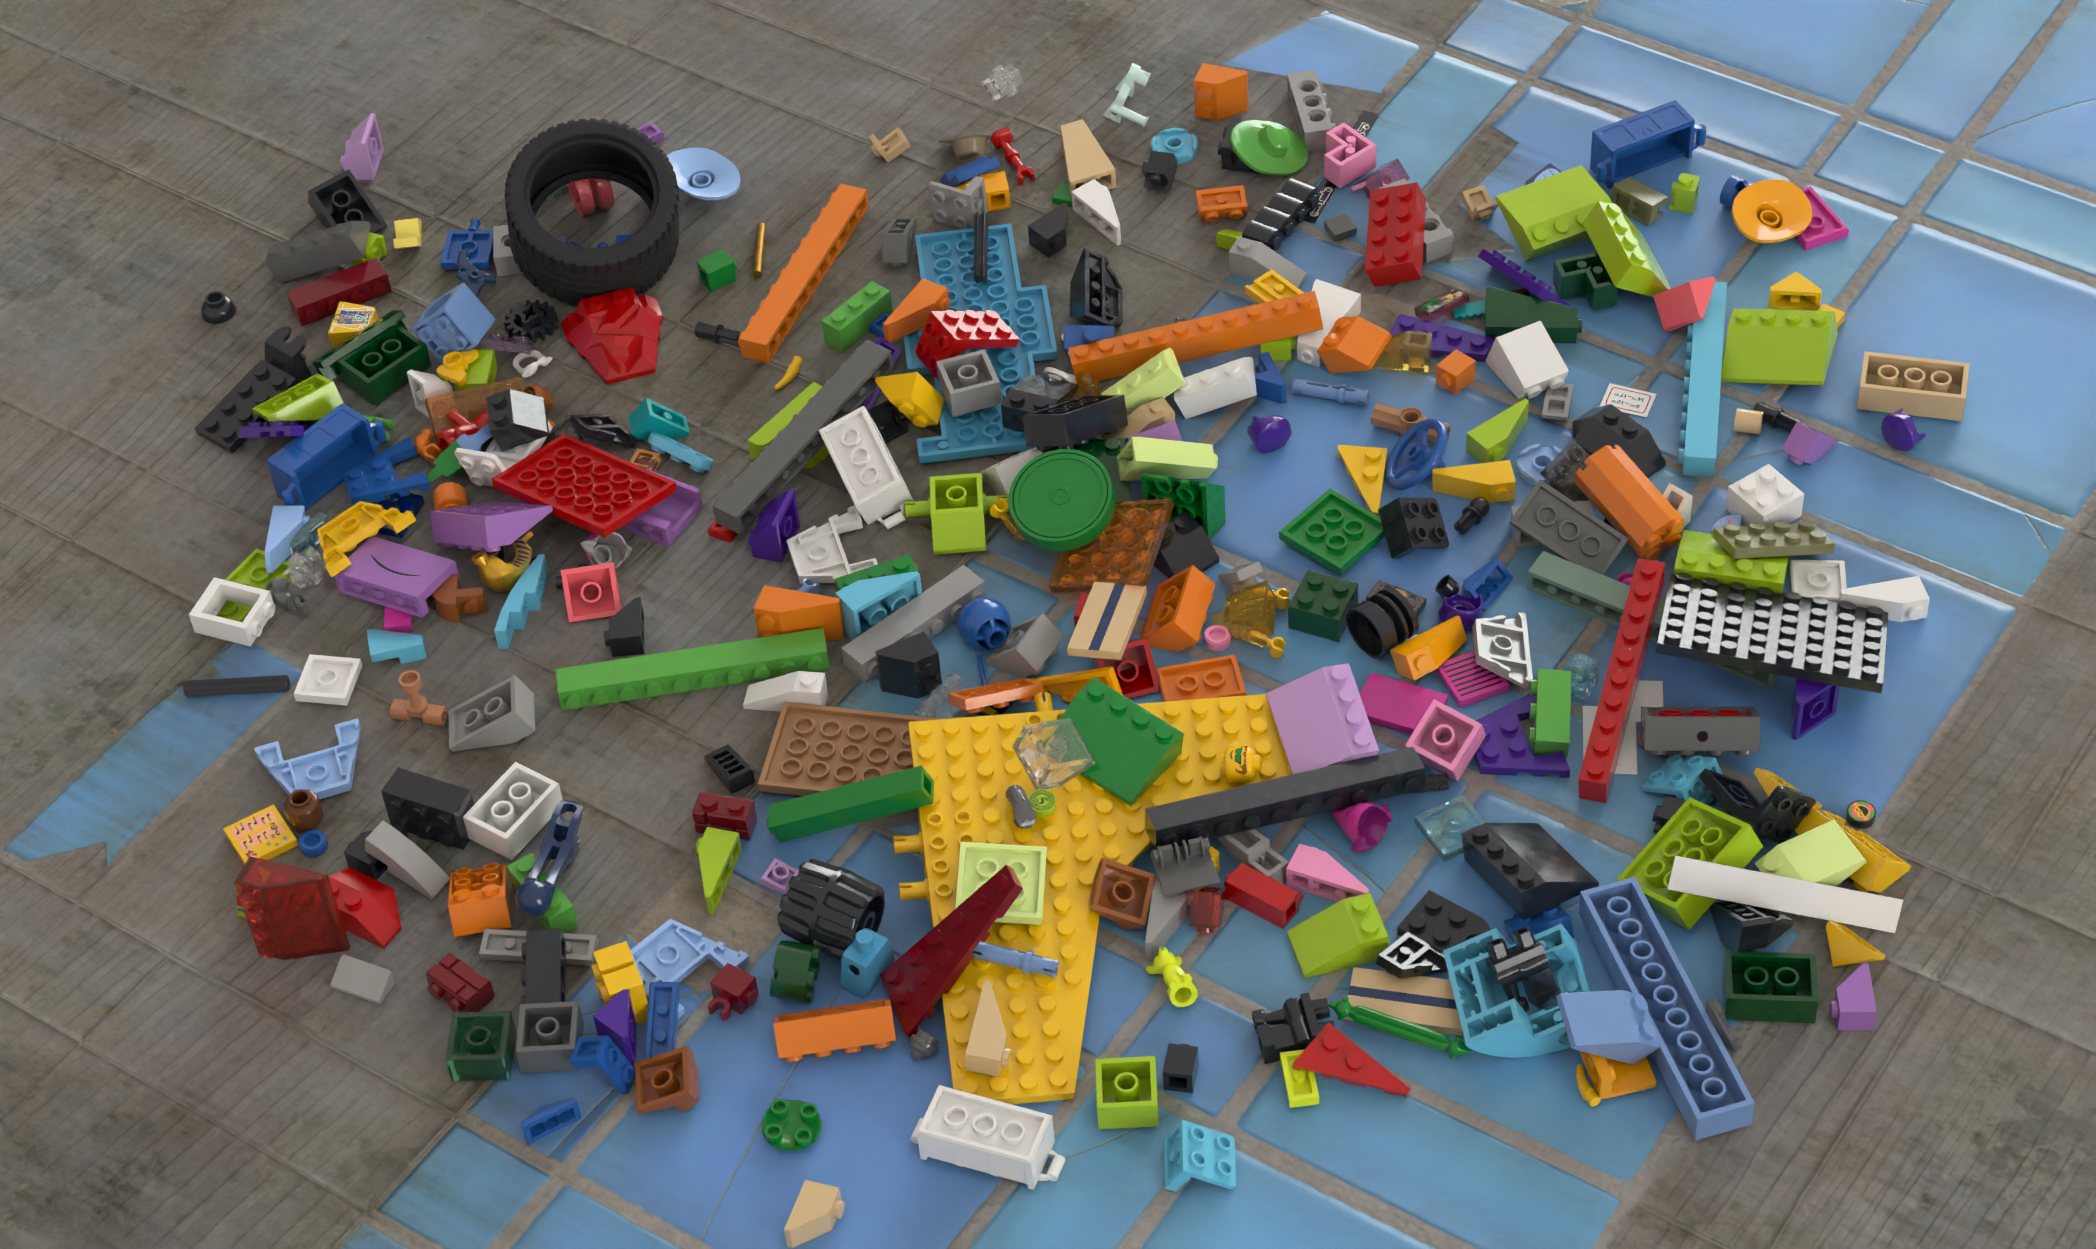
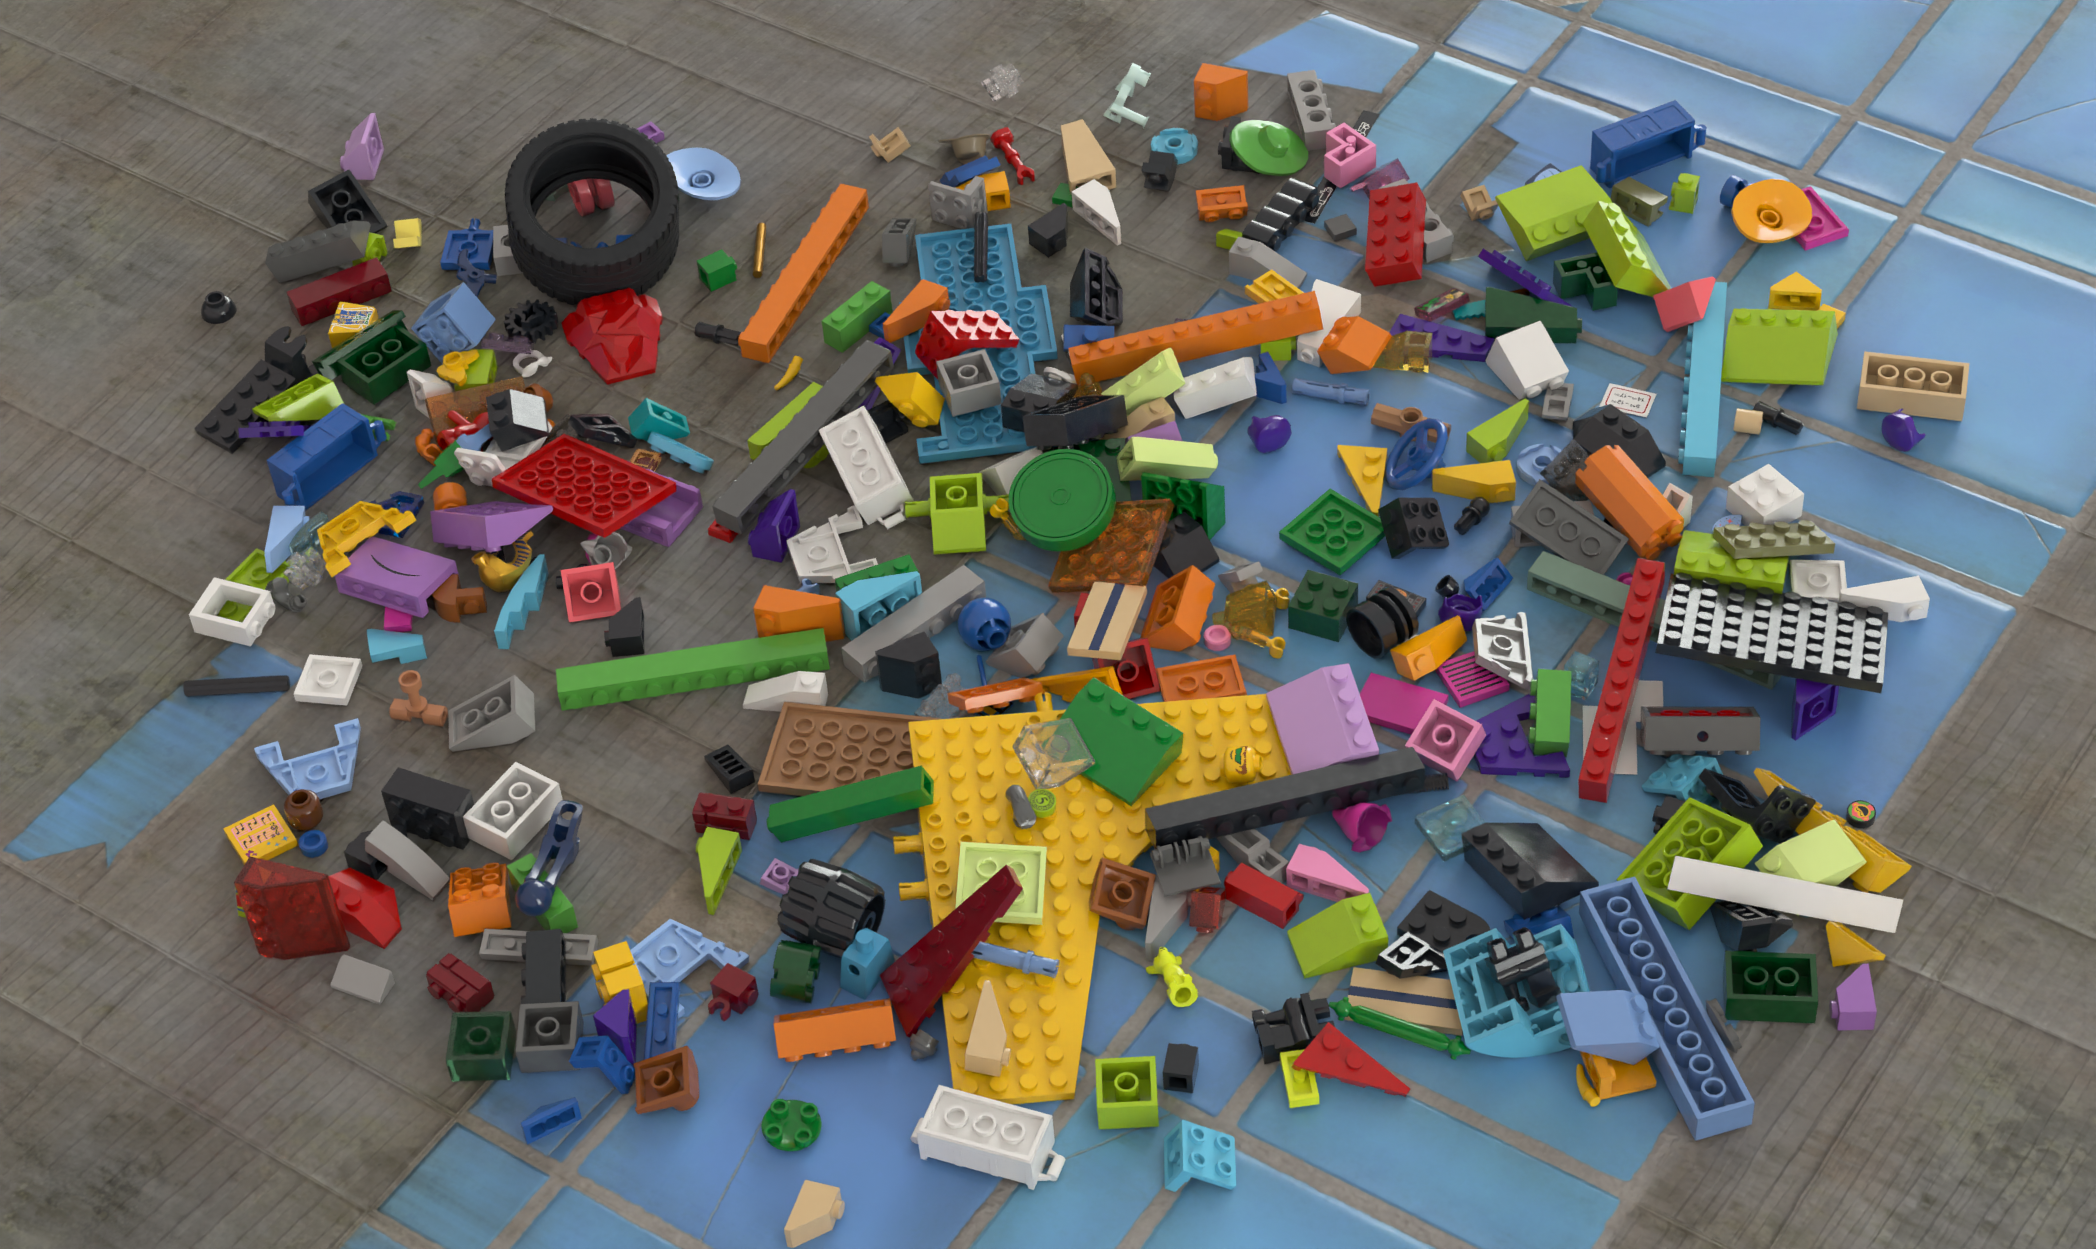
blue wing [342,437,431,505] -> none
orange brick [1436,349,1476,395] -> none
medium lavender slope [1782,422,1837,465] -> none

